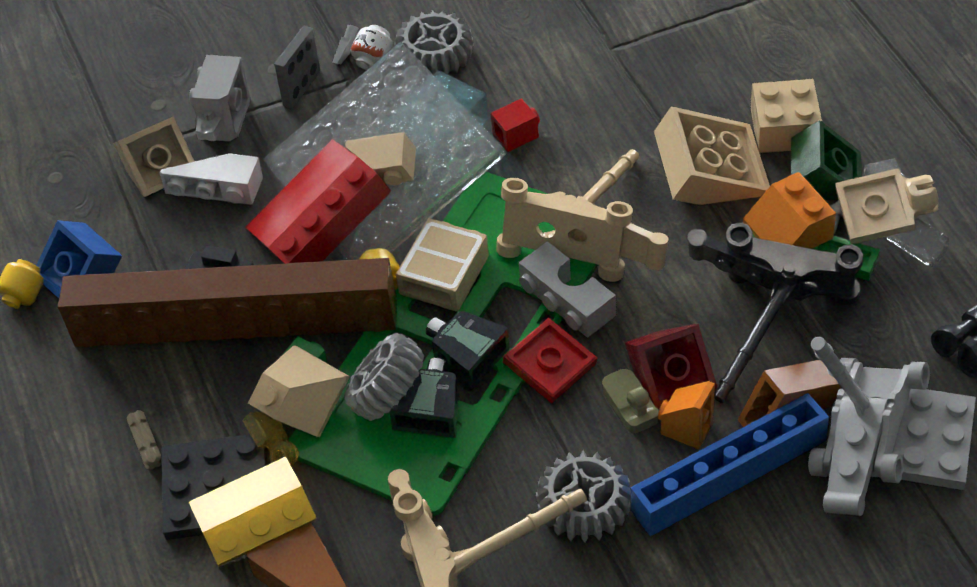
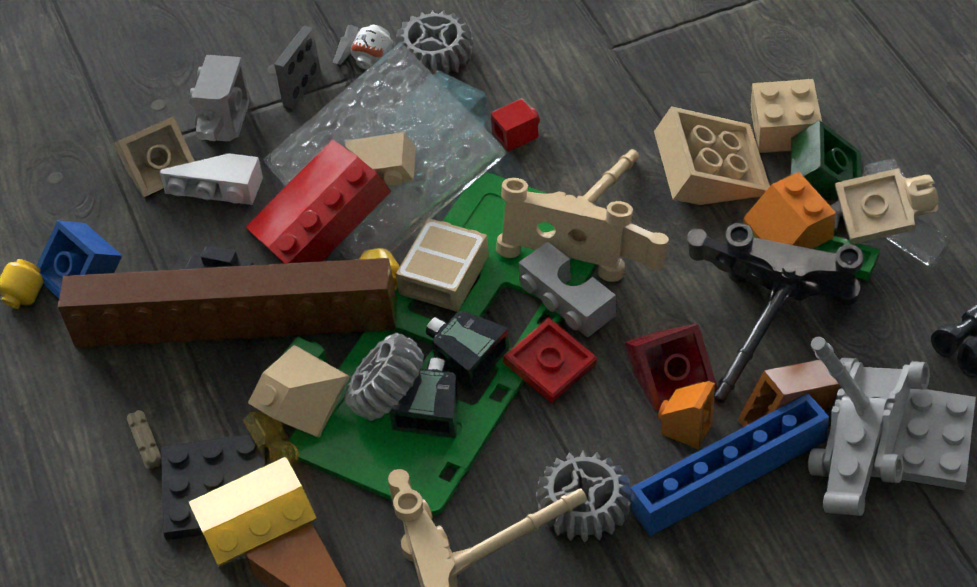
olive piece [602,369,659,434] -> none

